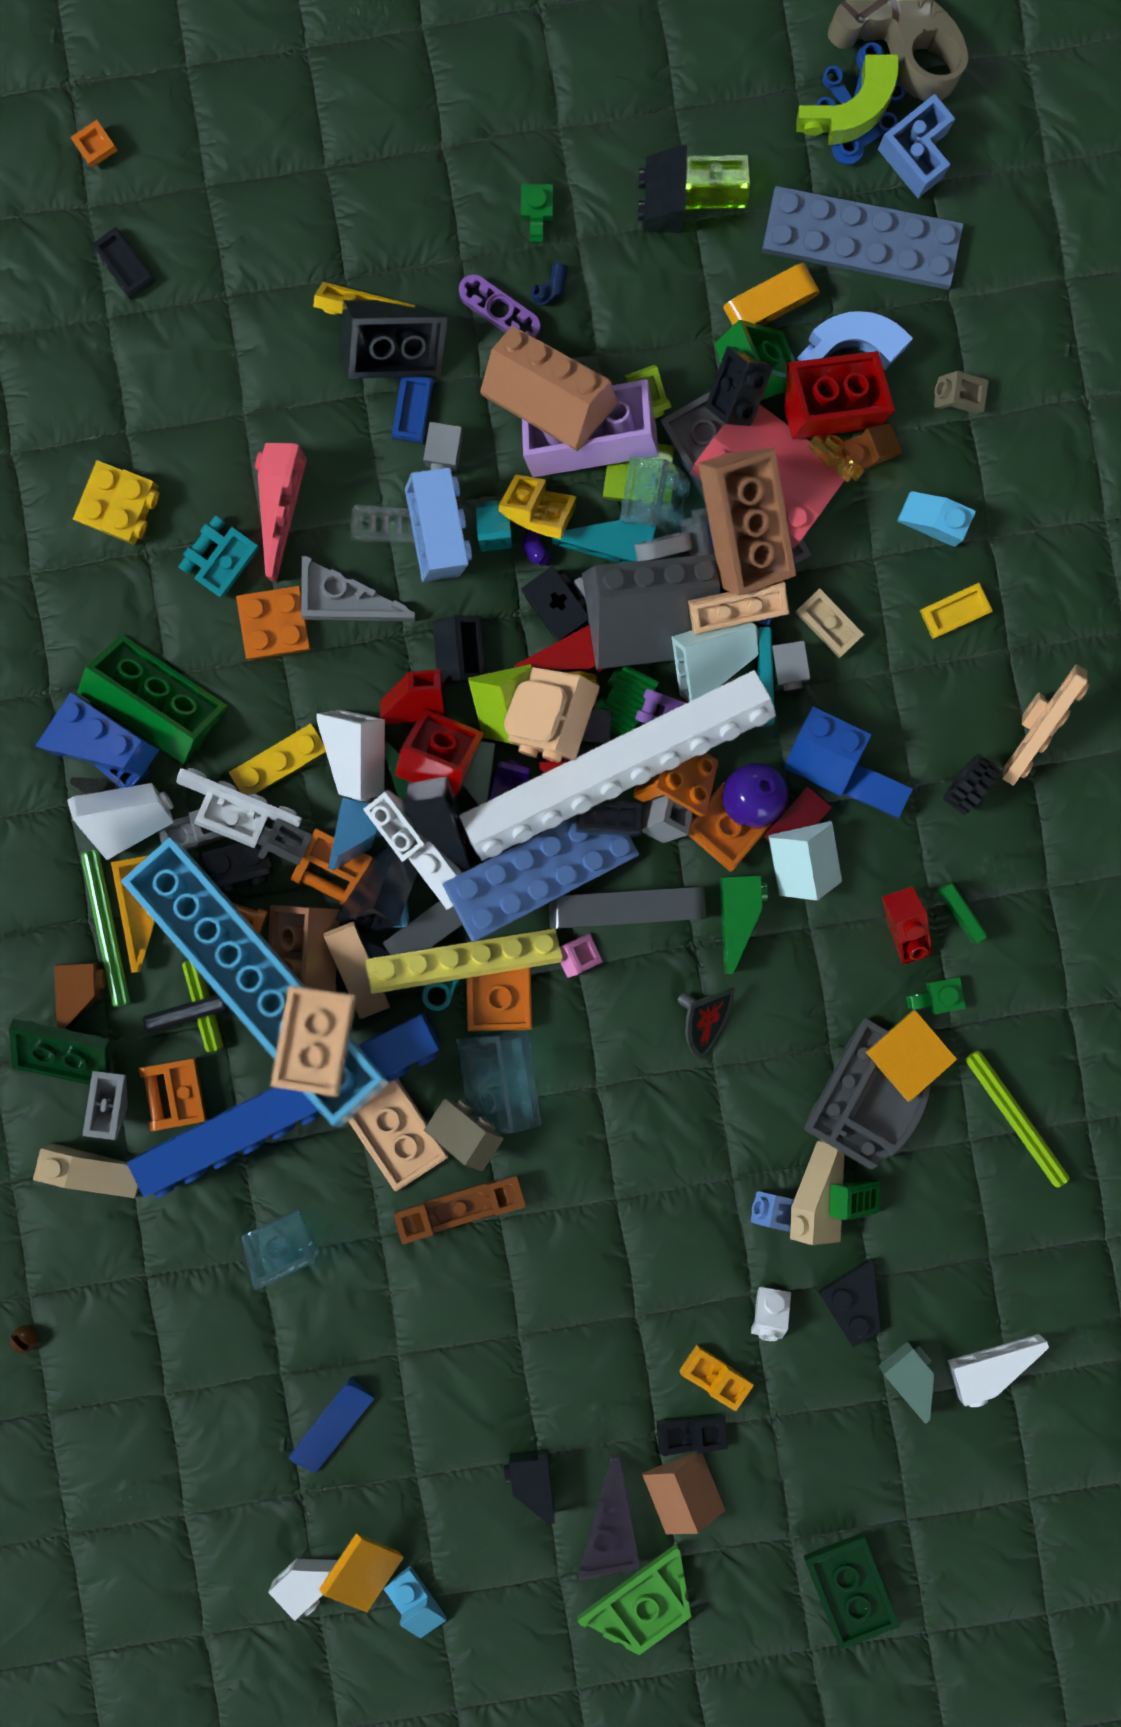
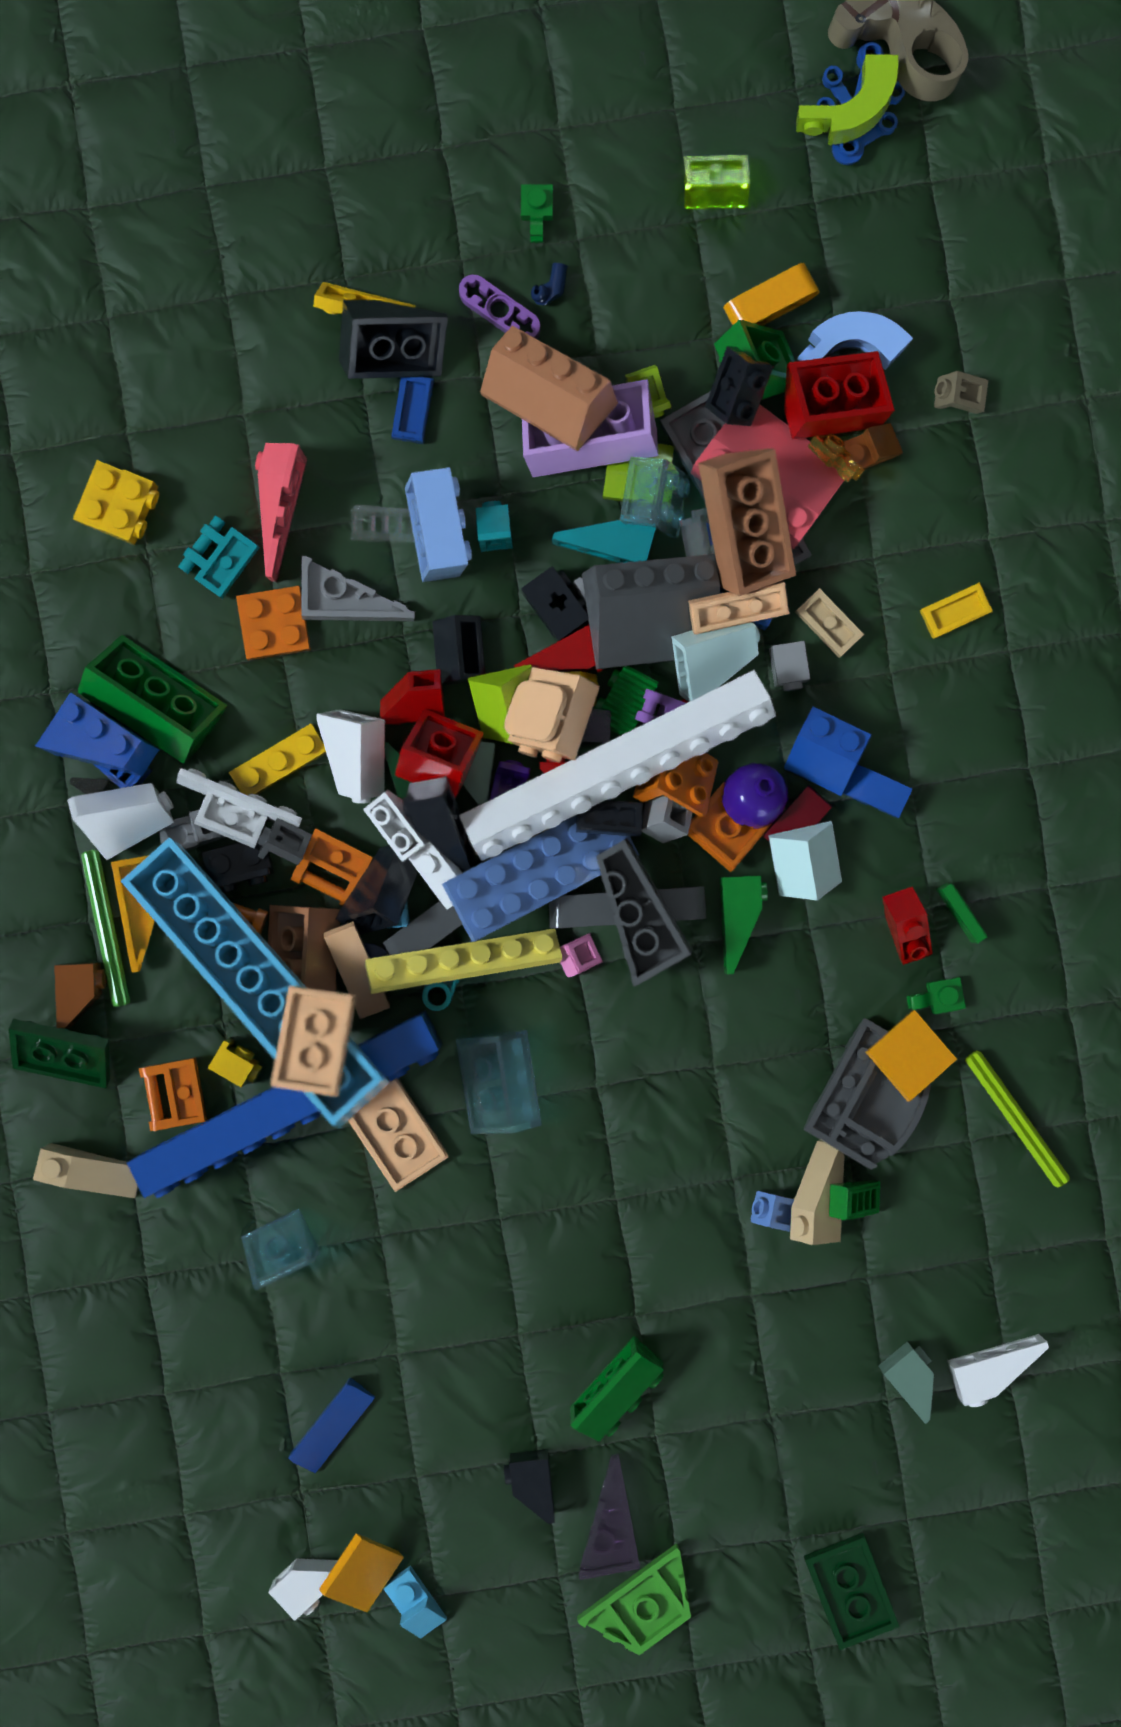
reddish brown hinge [10,1325,38,1353] -> none
orange plate [70,119,118,168] -> none
light grey slope [82,1071,128,1140] -> none
black tile [90,227,156,300] -> none
black axle [142,994,230,1032] -> none
lime axle [182,960,223,1052] -> none
dark azure slope [328,798,382,870] -> none
dark orange slope [393,1175,526,1245] -> none
light grey brick [423,422,463,472] -> none
dark tan brick [424,1098,504,1171] -> none
orange plate [466,967,532,1031] -> none
yellow slope [499,474,577,539] -> none
dark purple arm [522,529,551,566] -> none
light grey beam [634,532,692,561] -> none
black slope [638,145,687,233] -> none
nougat slope [642,1452,726,1534] -> none
black slope [656,1415,728,1456] -> none
shield [678,987,735,1060] -> none
light orange slope [679,1345,754,1411] -> none
white bracket [751,1287,791,1341] -> none
teal tile [756,627,775,727] -> none
sand blue plate [761,186,963,290] -> none
black wing [818,1258,880,1348] -> none
medium blue brick [878,94,955,198] -> none
medium azure slope [897,491,976,547] -> none
black tyre [943,753,1000,815] -> none
light nougat plate [1002,664,1089,786] -> none
none -> yellow brick [208,1037,262,1088]
none -> green slope [570,1336,664,1442]
none -> dark grey wedge [596,838,692,987]

